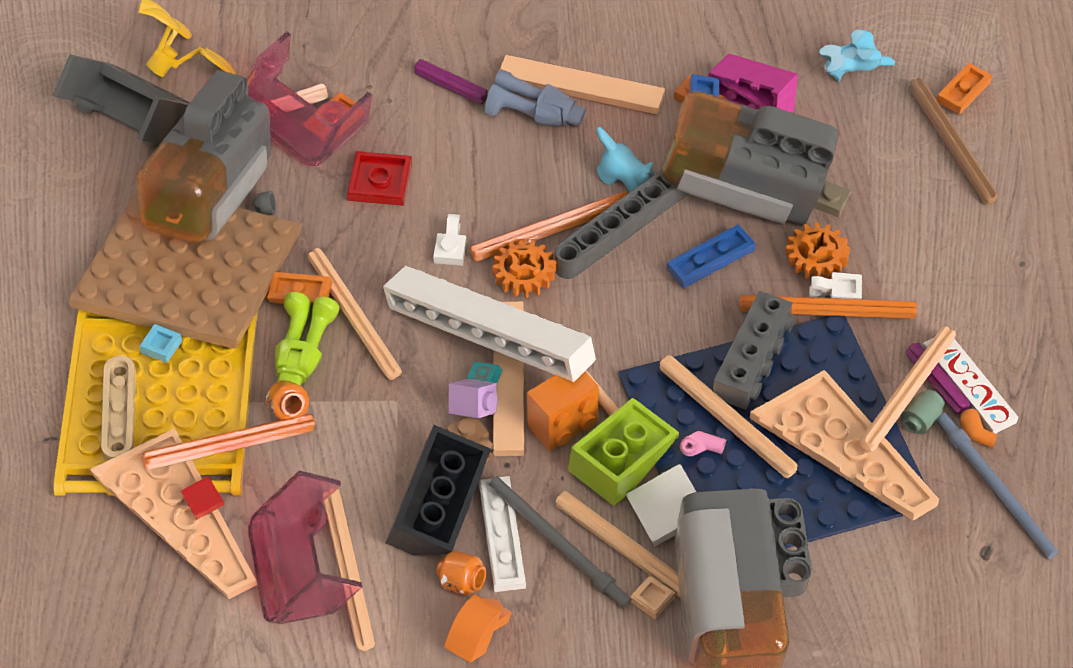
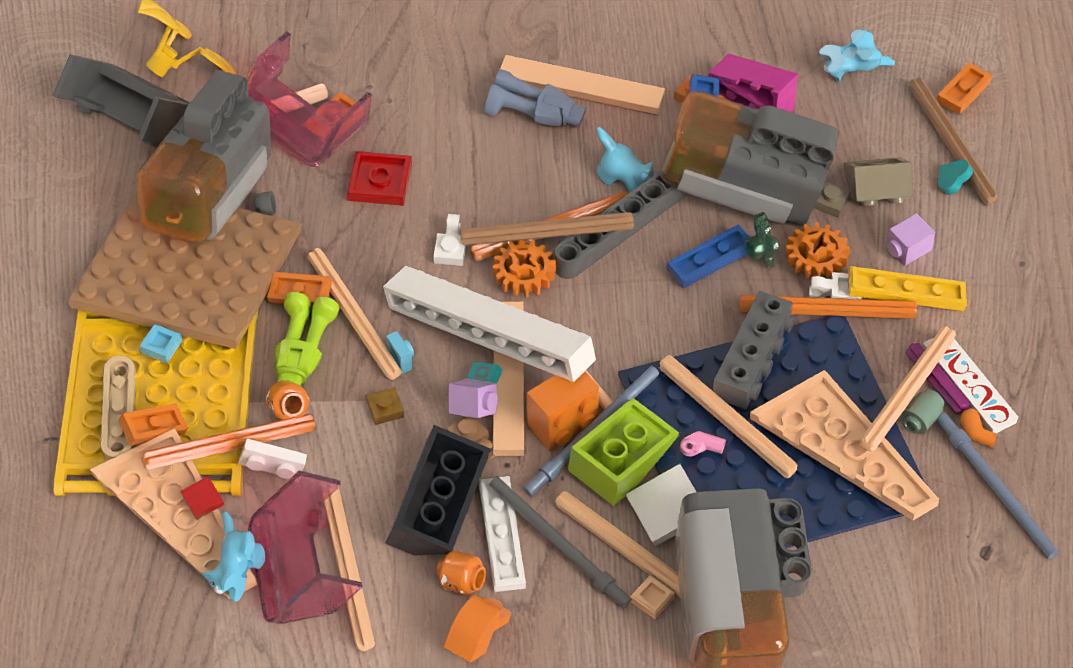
magenta axle [414,59,488,104] -> none
none -> orange plate [118,403,188,446]
none -> medium azure animal [203,512,265,602]
none -> white plate [238,439,307,480]
none -> pearl gold plate [366,387,404,425]
none -> medium azure plate [386,331,414,374]
none -> medium nougat axle [461,212,634,246]
none -> sand blue bar [523,366,659,497]
none -> clear green animal [745,212,779,269]
none -> dark tan slope [844,157,914,206]
none -> yellow tile [848,266,967,311]
none -> lavender brick [887,213,935,266]
none -> teal tile [938,160,973,195]

